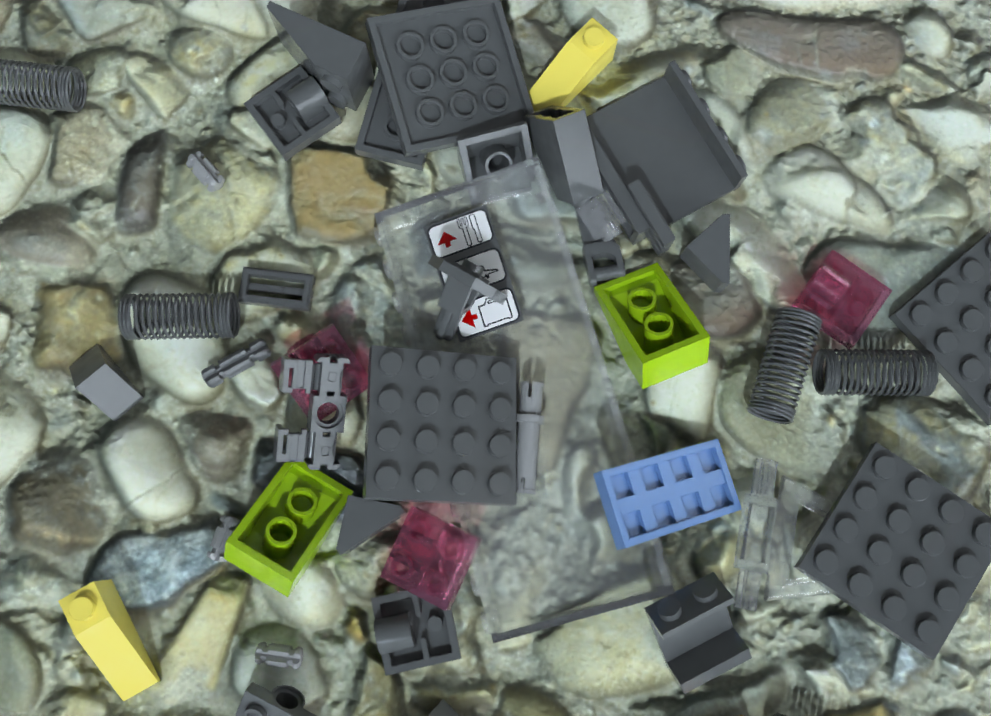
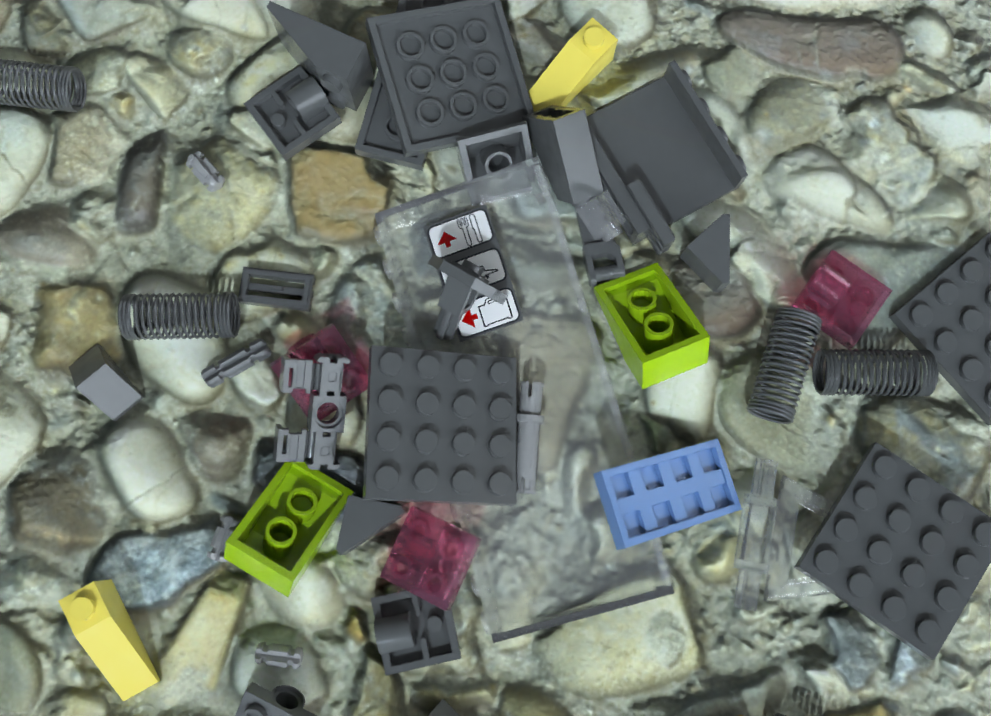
dark grey panel [644,572,752,694] -> none

